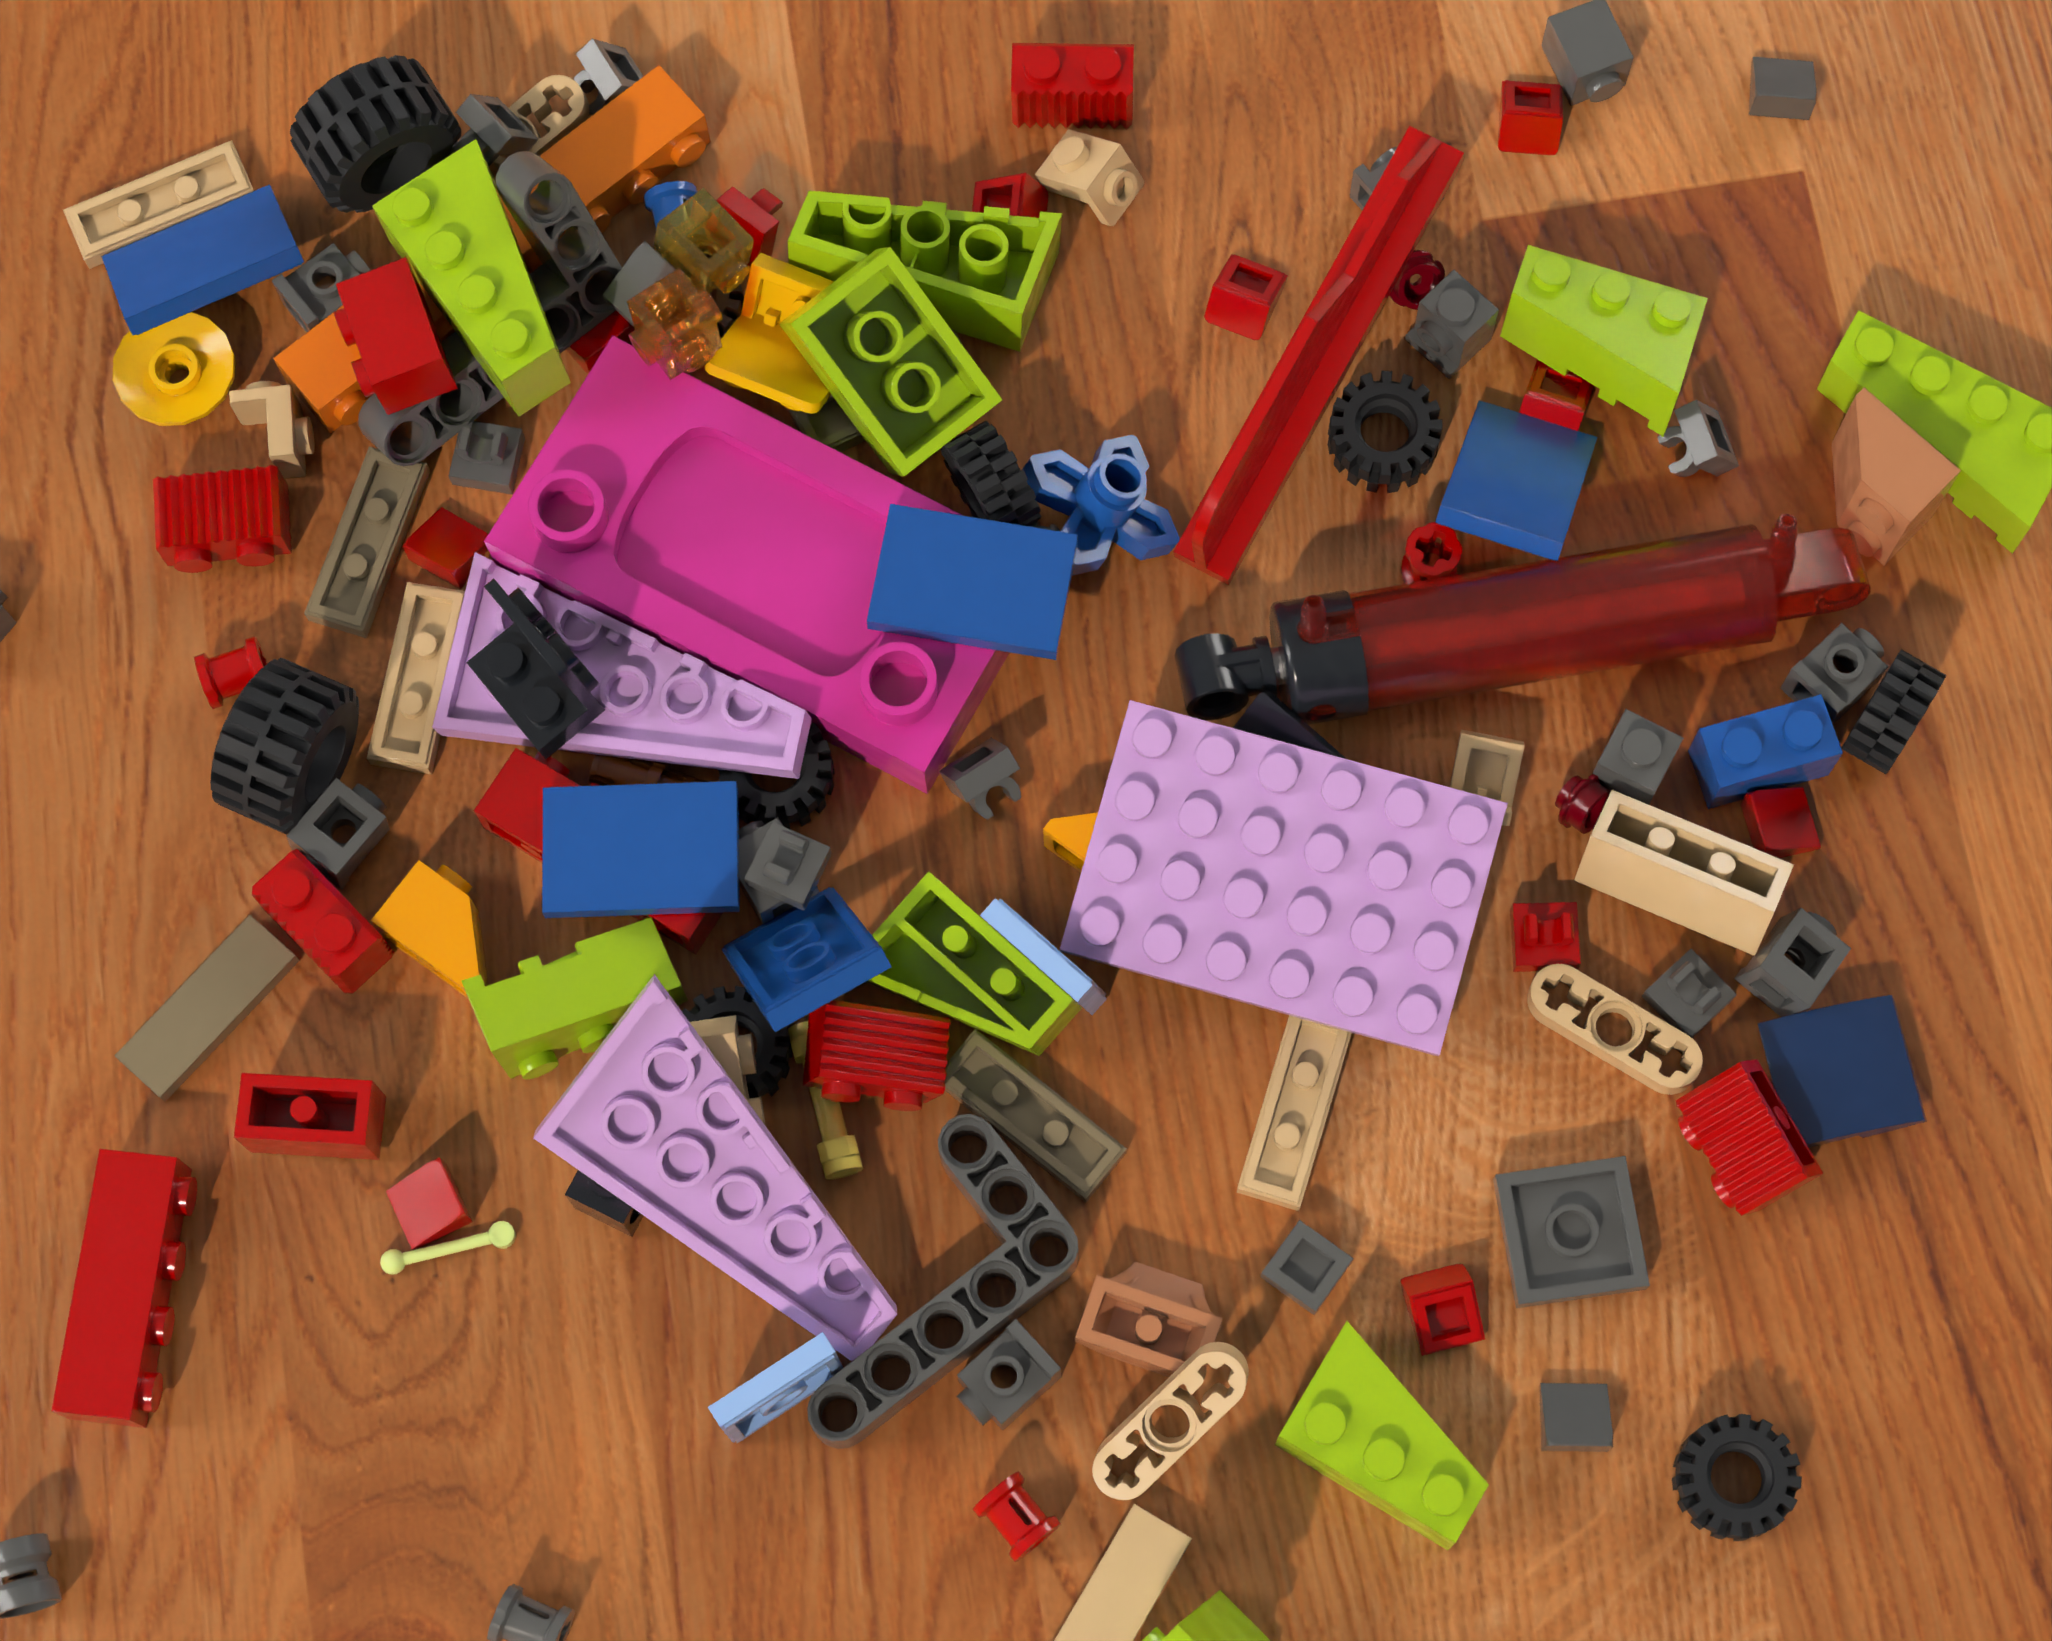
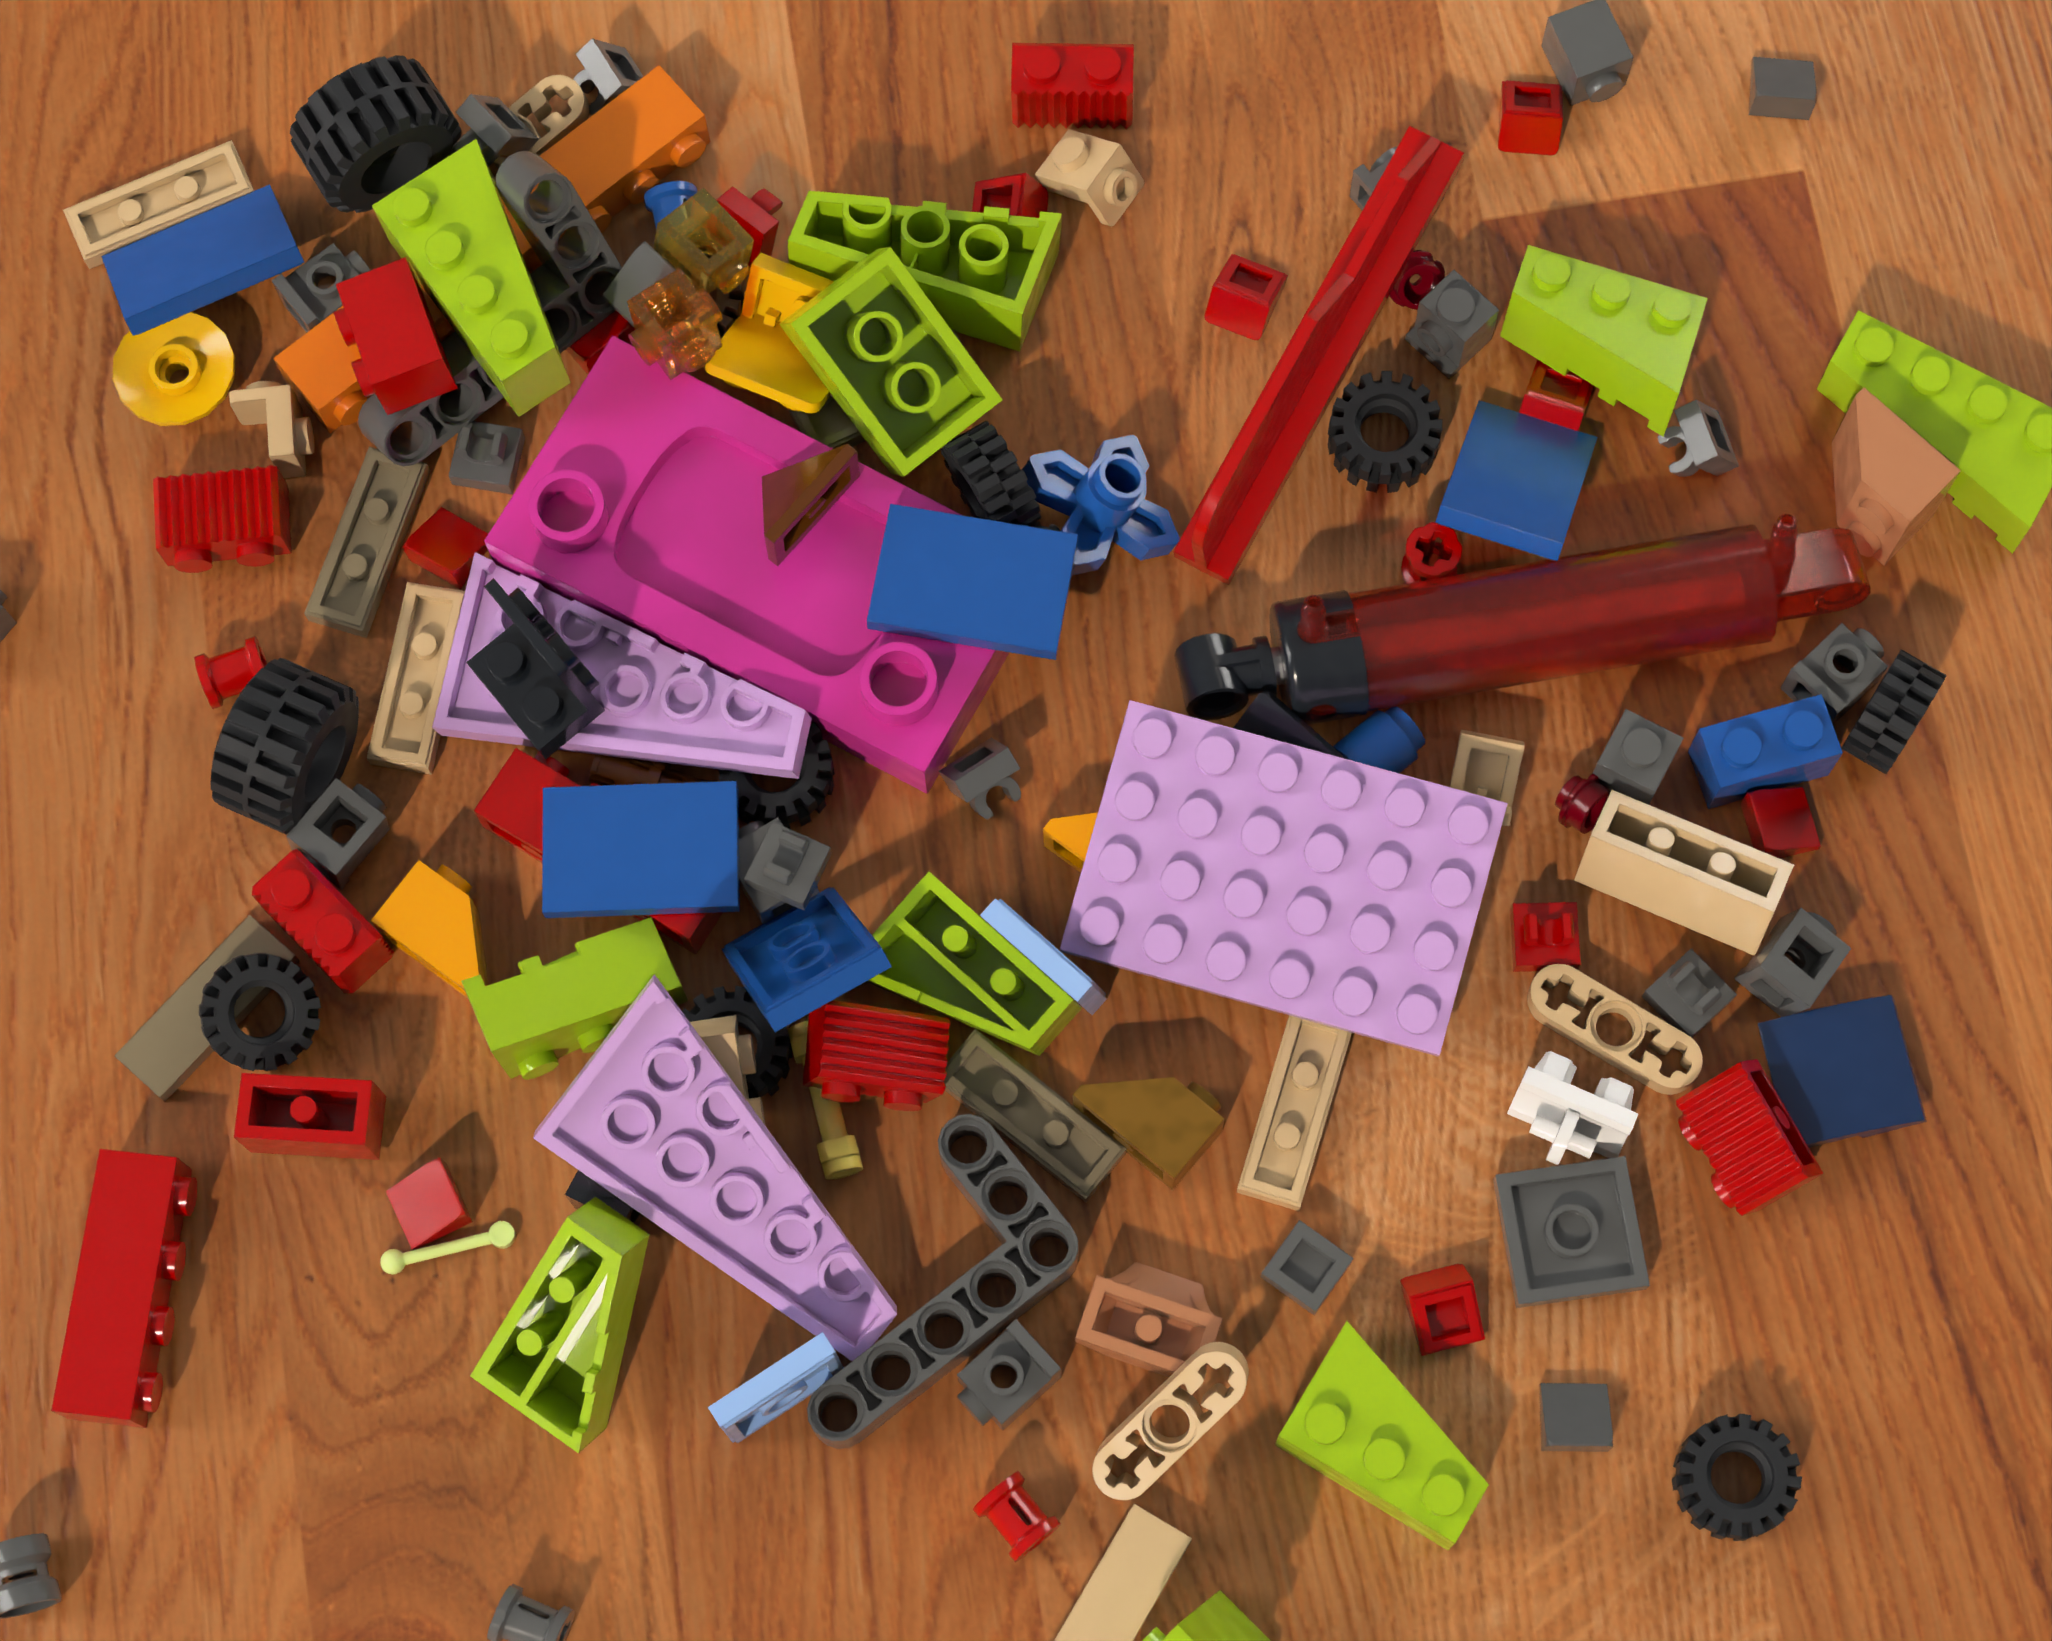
none -> black tyre [199,953,321,1071]
none -> lime wedge [470,1197,650,1453]
none -> reddish brown slope [762,444,860,566]
none -> pearl gold slope [1073,1077,1224,1190]
none -> blue brick [1333,705,1425,774]
none -> white hips [1507,1051,1638,1165]

